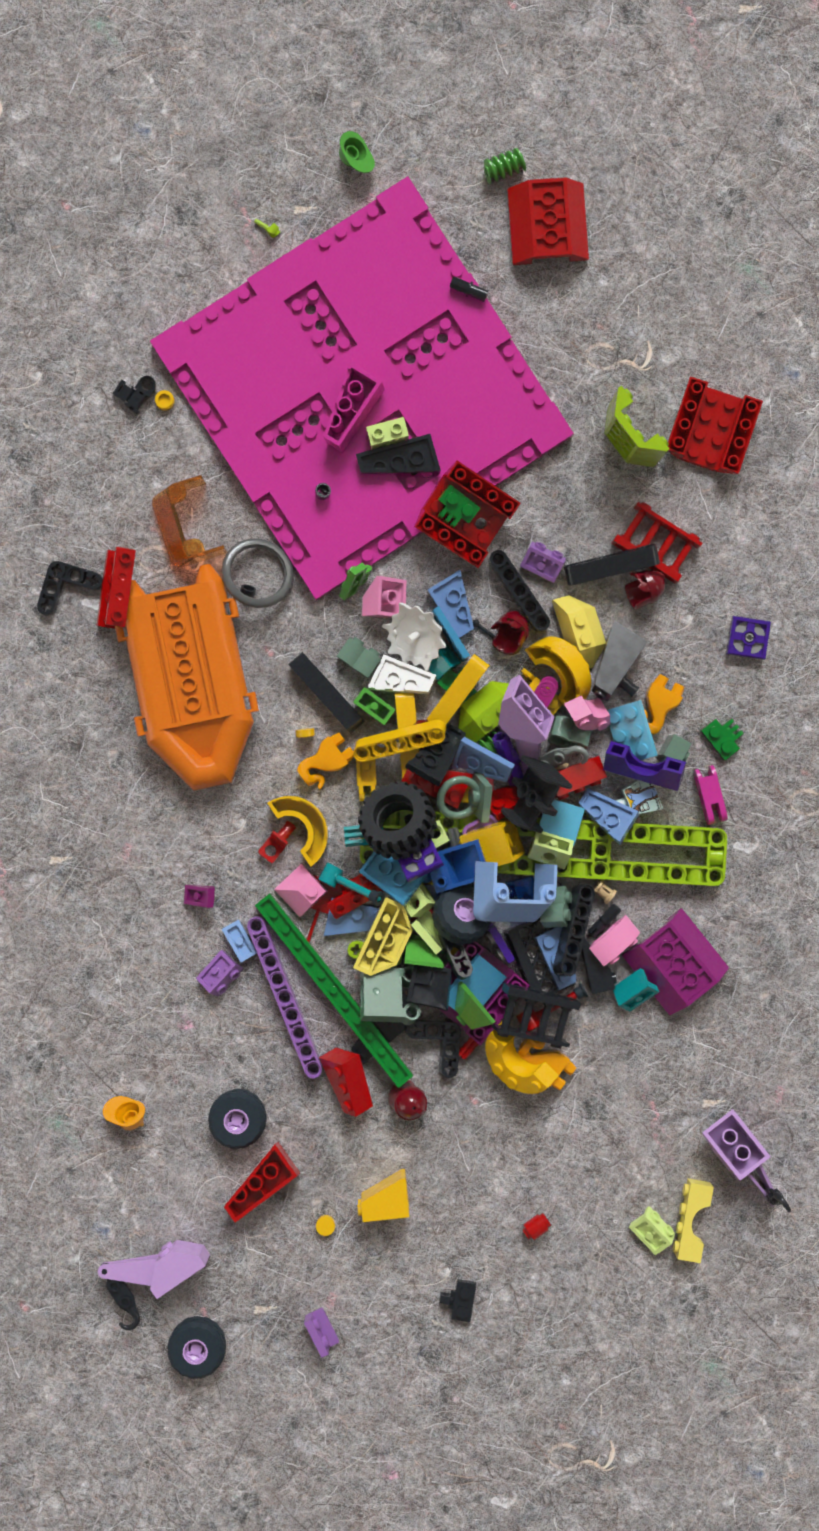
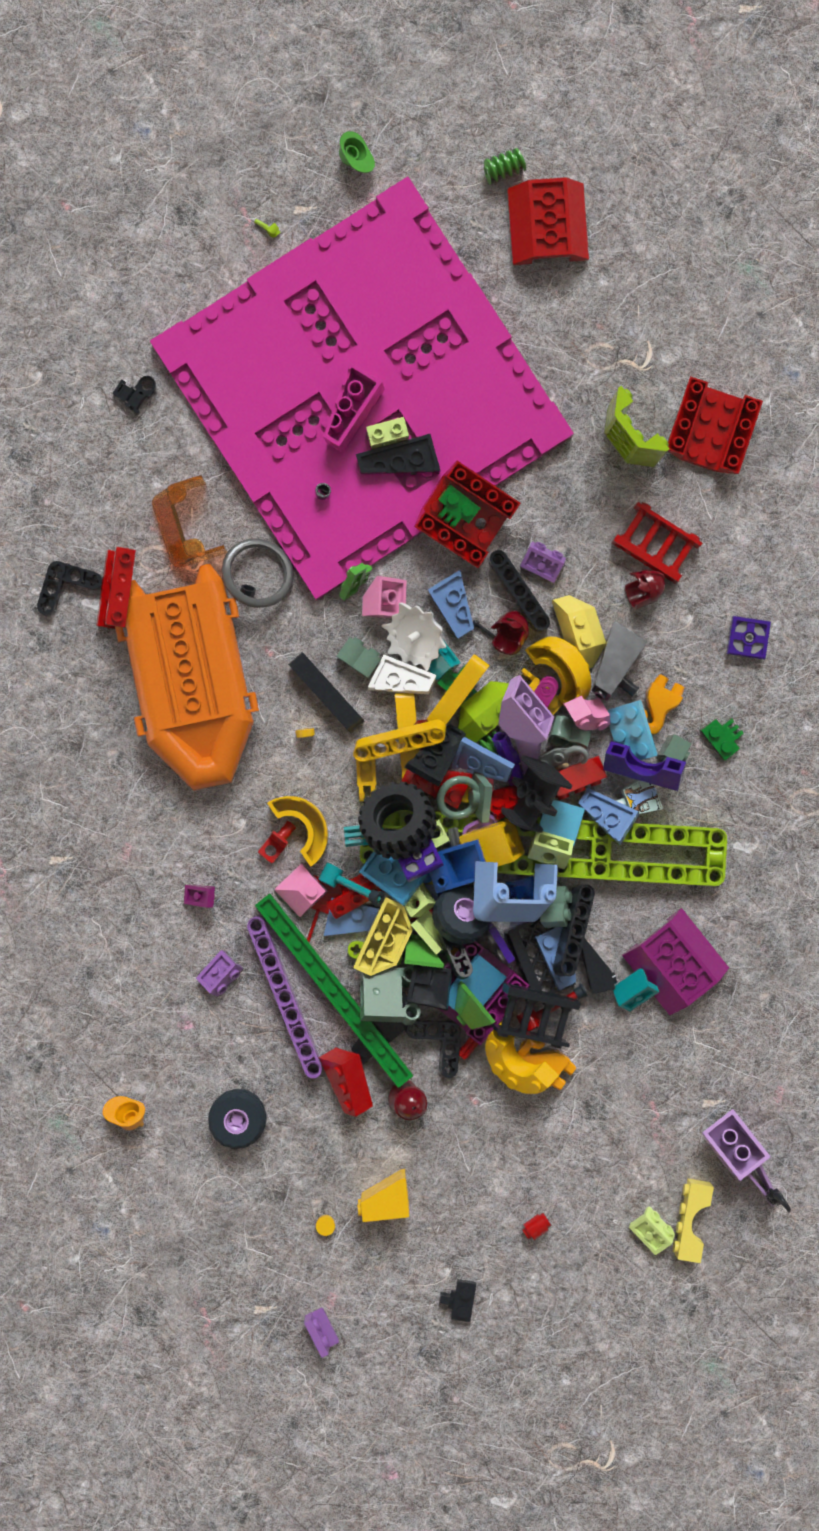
lavender slope [98,1240,210,1331] -> none
yellow tile [155,390,175,411] -> none
black wheel [167,1316,226,1379] -> none
light blue plate [222,919,257,962] -> none
red wedge [224,1142,300,1223] -> none
light orange hips [297,733,354,789] -> none
bright green brick [353,687,396,726] -> none
dark azure tile [433,606,470,662] -> none
black axle [450,277,489,302] -> none
black beam [564,544,660,586] -> none
black axle [588,904,621,938] -> none
bright pink brick [589,915,640,966] -> none
tan bush [594,879,617,904] -> none
dark pink piece [694,765,728,825] -> none

